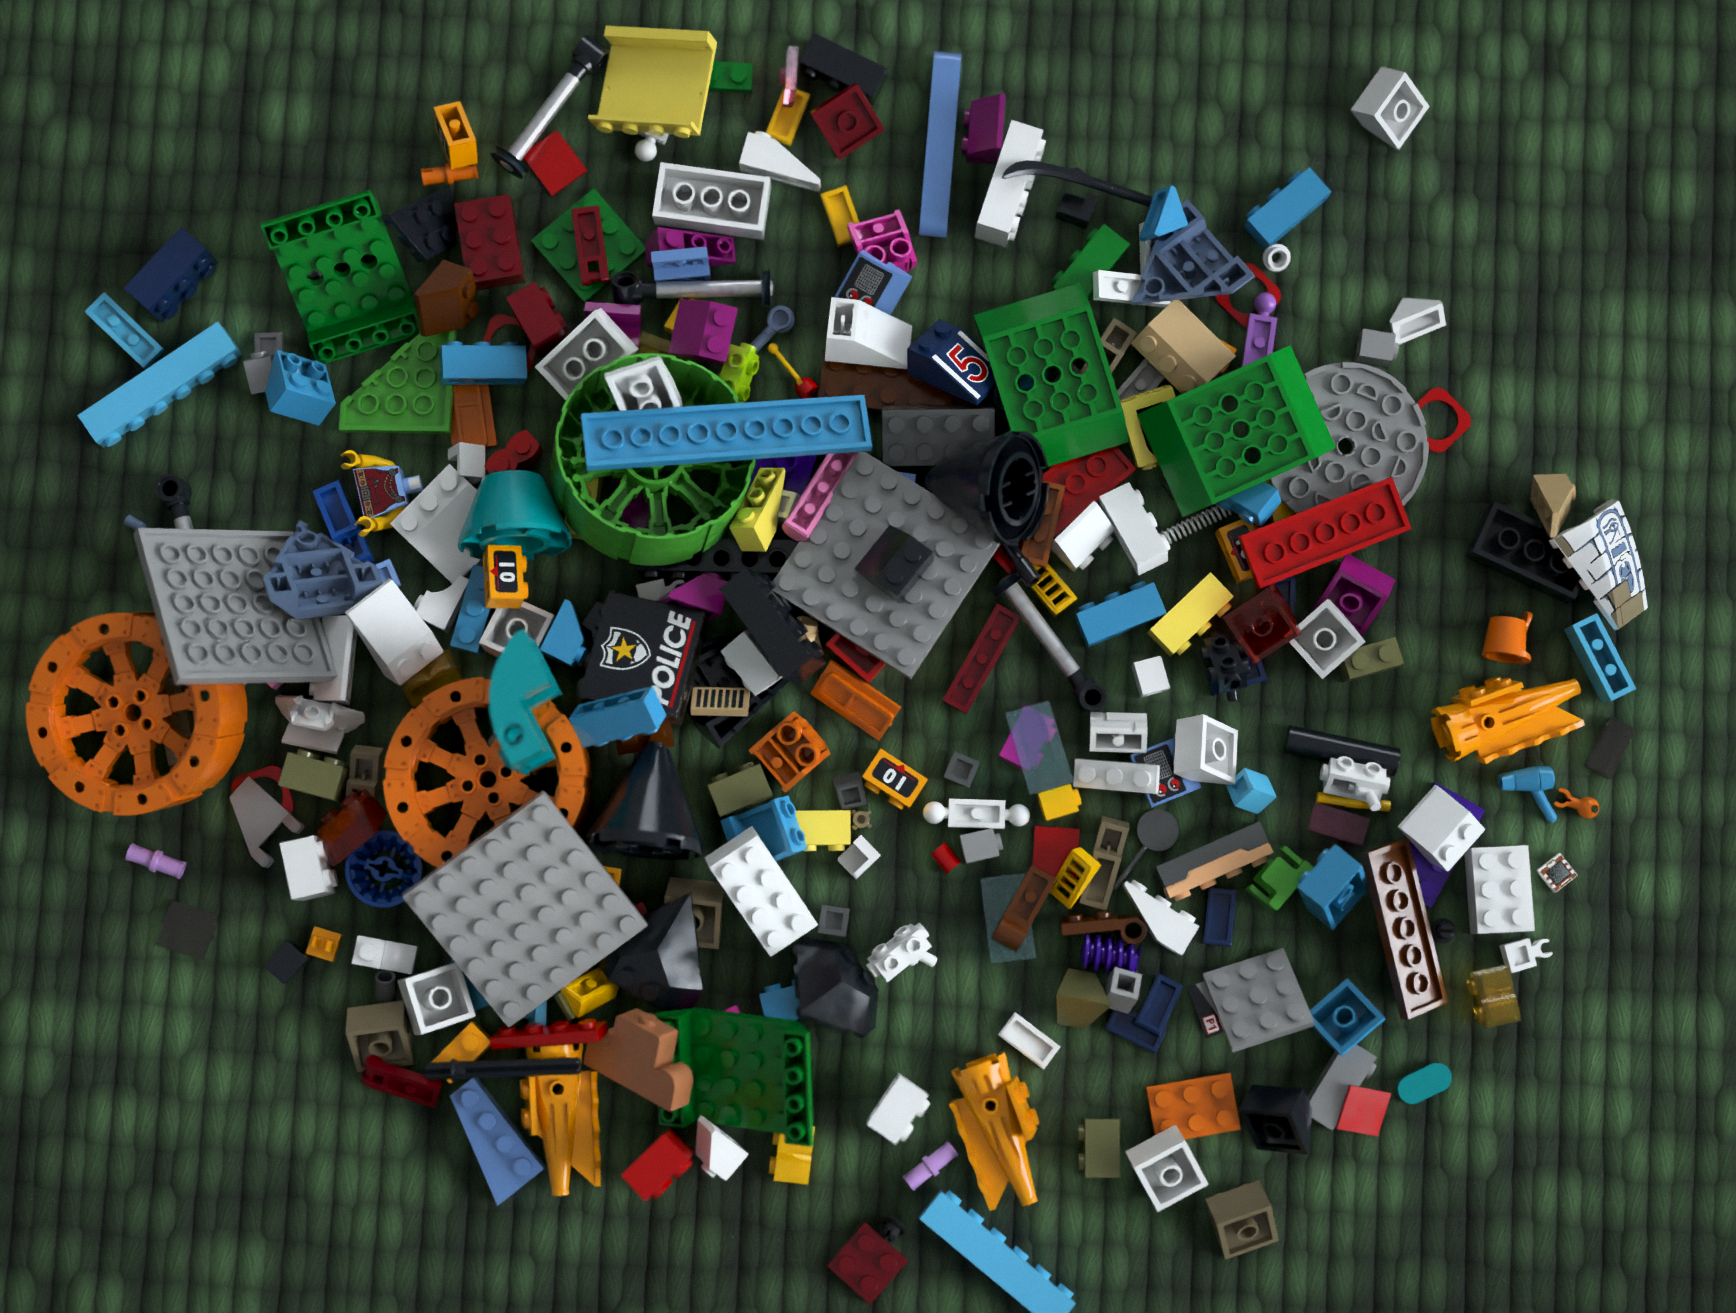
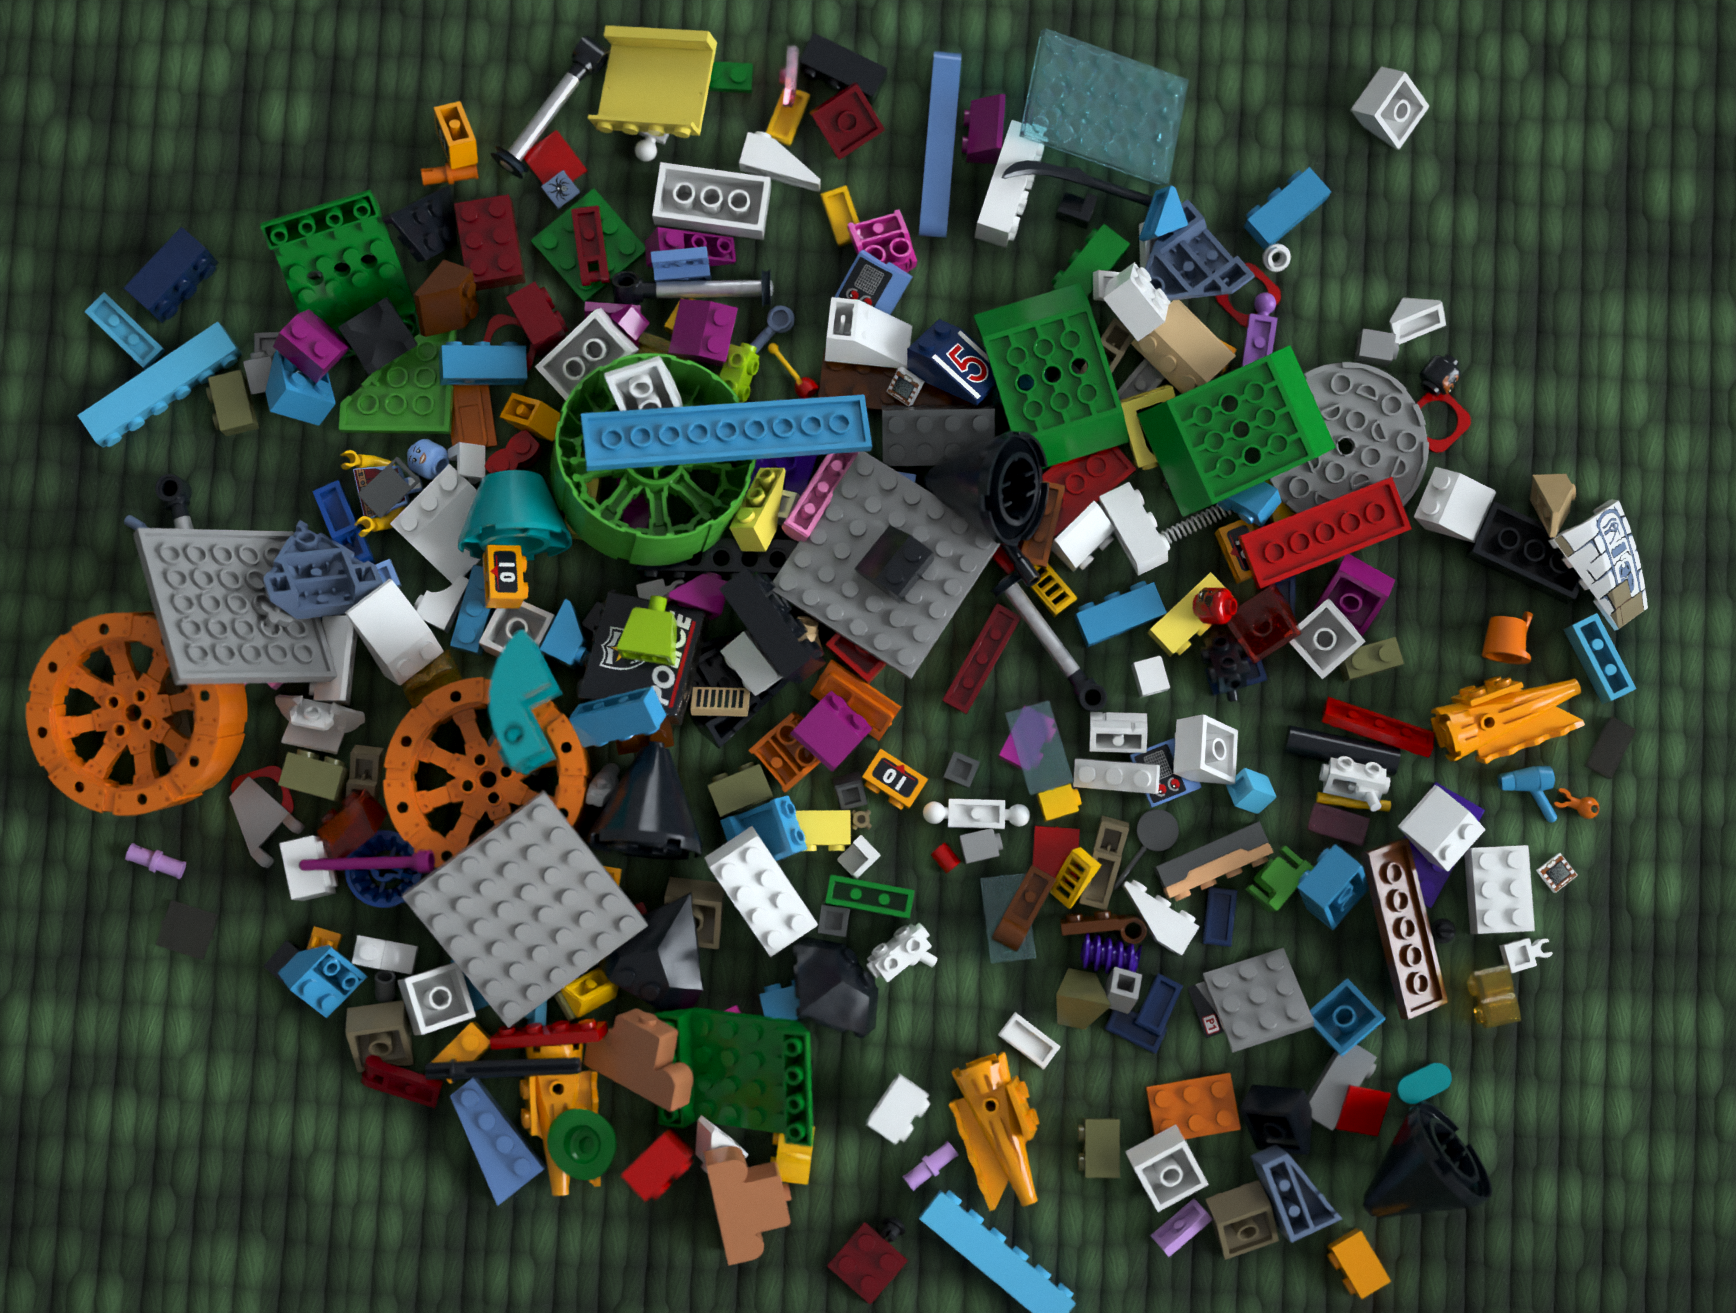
none -> olive brick [206,370,259,436]
none -> light grey piece [258,601,294,627]
none -> magenta slope [273,309,351,383]
none -> dark azure slope [278,945,367,1018]
none -> magenta piece [299,850,435,873]
none -> black brick [338,297,418,375]
none -> dark grey piece [357,457,420,518]
none -> light blue head [407,439,449,480]
none -> light orange brick [499,393,561,442]
none -> sand blue tile [541,170,580,209]
none -> green hat [547,1109,617,1181]
none -> light grey hinge [586,763,620,807]
none -> slope [610,304,649,341]
none -> lime torso [617,595,677,666]
none -> nougat brick [704,1146,791,1266]
none -> magenta slope [790,690,873,772]
none -> green brick [825,875,915,919]
none -> tile [886,367,925,406]
none -> clear light blue plate [1019,28,1189,186]
none -> white brick [1103,262,1169,341]
none -> lavender plate [1150,1199,1213,1257]
none -> red head [1193,587,1237,624]
none -> sand blue wedge [1251,1144,1342,1243]
none -> red plate [1322,697,1435,758]
none -> light orange brick [1327,1228,1391,1299]
none -> black cone [1363,1101,1492,1219]
none -> white slope [1414,467,1496,543]
none -> black head [1419,354,1461,397]

